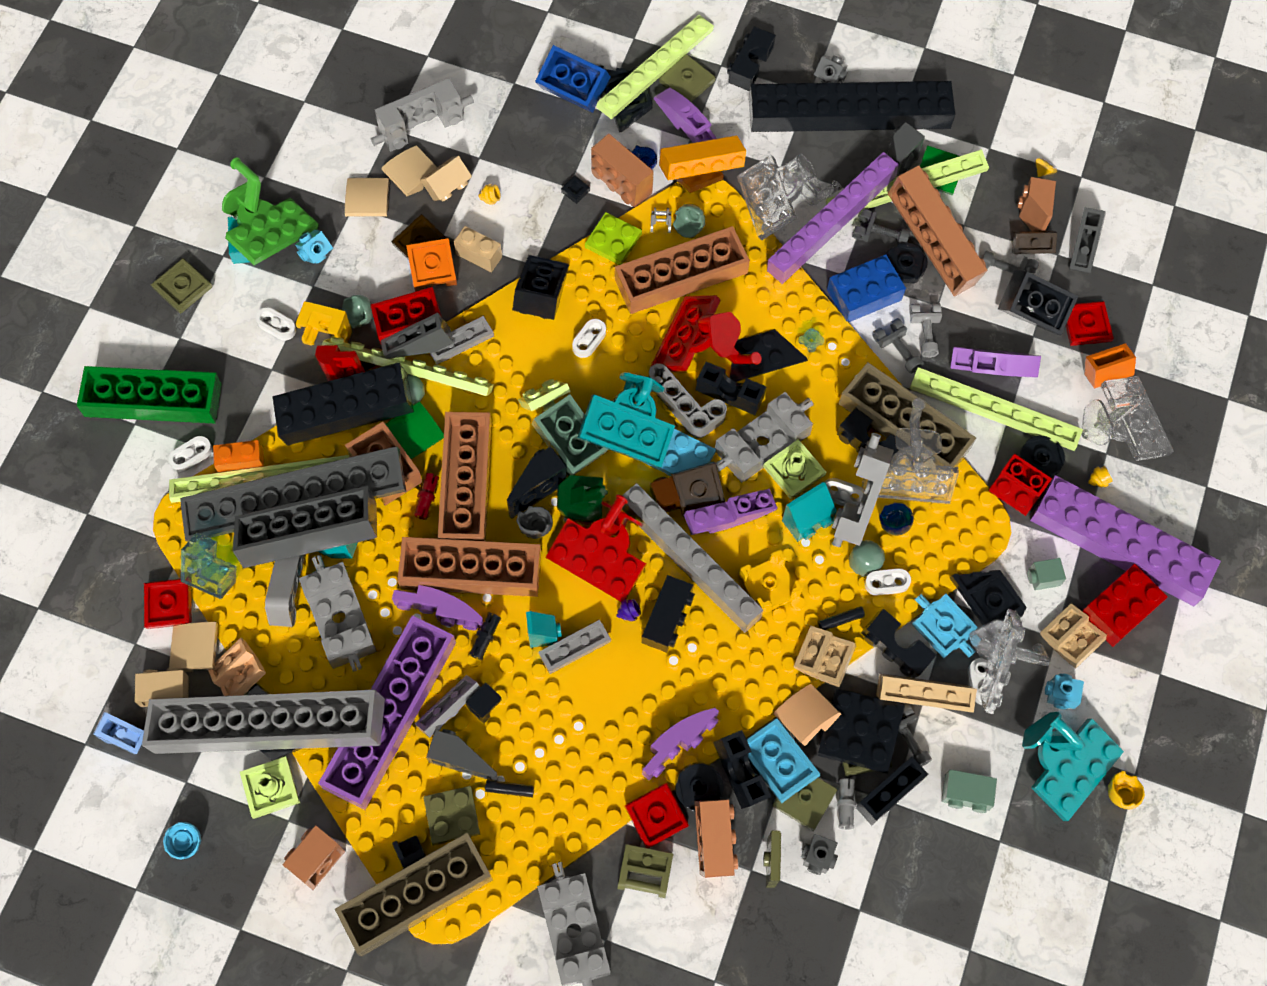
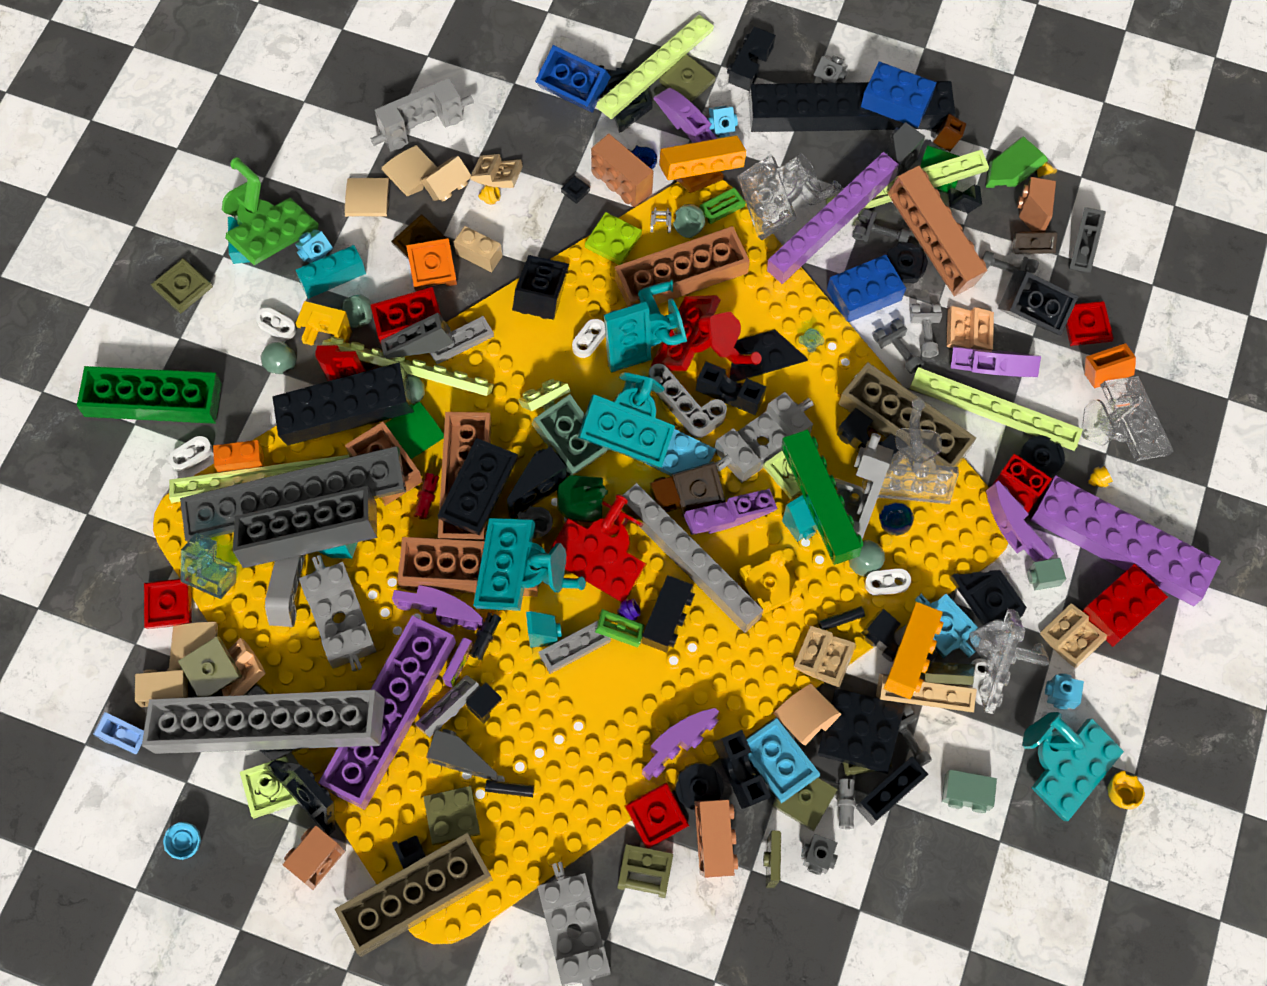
none -> olive plate [178,636,242,697]
none -> sand green hair [261,342,297,374]
none -> black wing [267,760,335,836]
none -> teal brick [295,245,366,299]
none -> black plate [437,438,518,536]
none -> medium lavender tile [442,638,473,688]
none -> tan slope [470,154,523,188]
none -> teal plate [473,518,586,611]
none -> bright green tile [595,609,645,648]
none -> teal plate [604,280,687,373]
none -> bright green tile [699,187,746,224]
none -> medium azure brick [707,105,738,137]
none -> green brick [781,429,863,565]
none -> blue brick [861,61,937,128]
none -> light orange brick [883,602,944,699]
none -> olive plate [925,662,975,685]
none -> reddish brown brick [933,114,966,152]
none -> light nougat slope [946,306,994,351]
none -> black panel [948,184,982,214]
none -> bright green tile [986,136,1048,188]
none -> medium lavender slope [986,481,1054,562]

